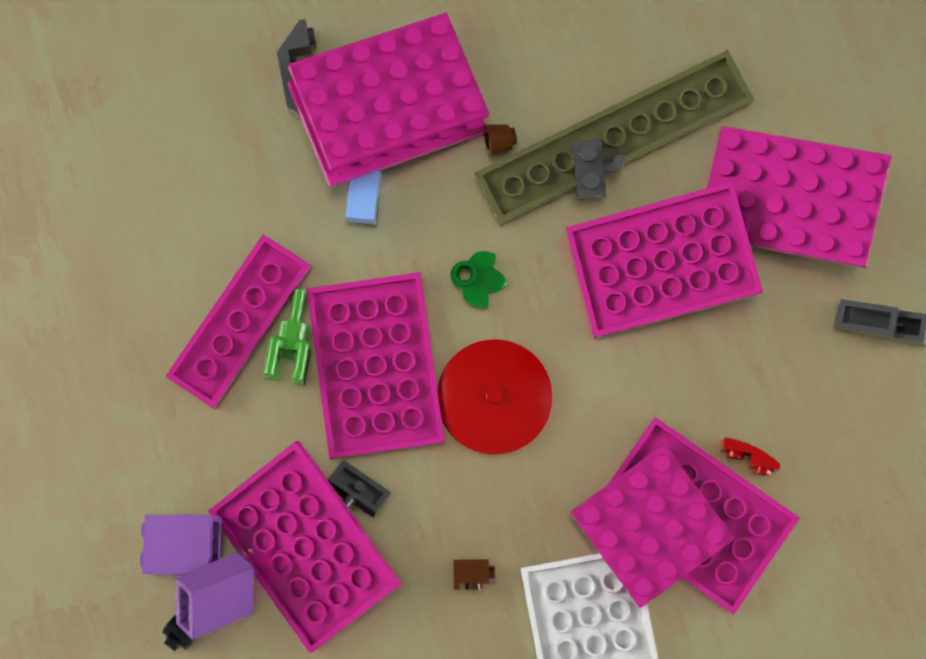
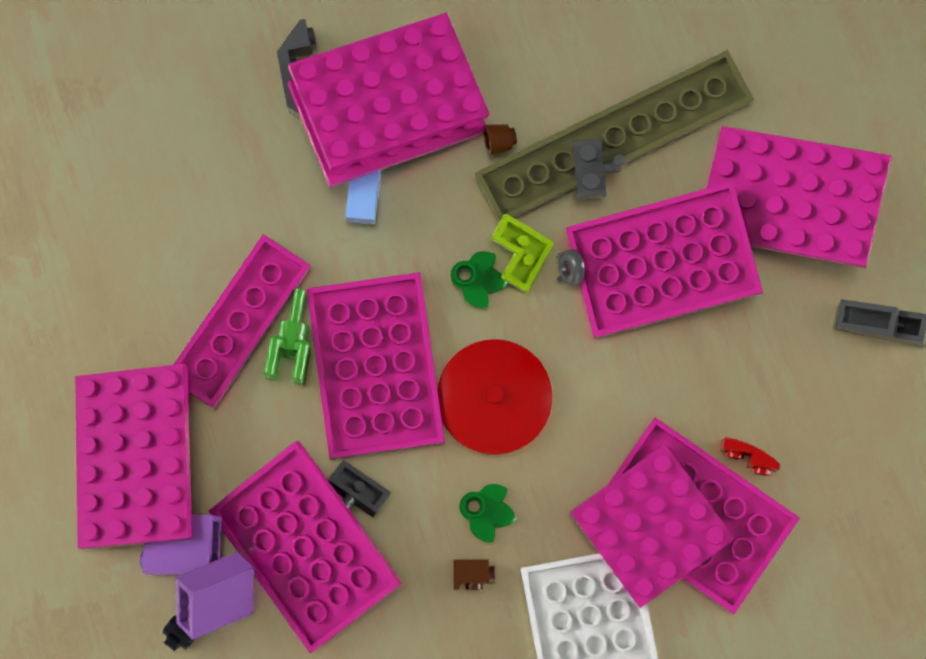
none -> dark pink plate [75,364,192,550]
none -> green plate [459,484,516,543]
none -> lime plate [490,213,554,292]
none -> dark grey piece [555,249,585,286]

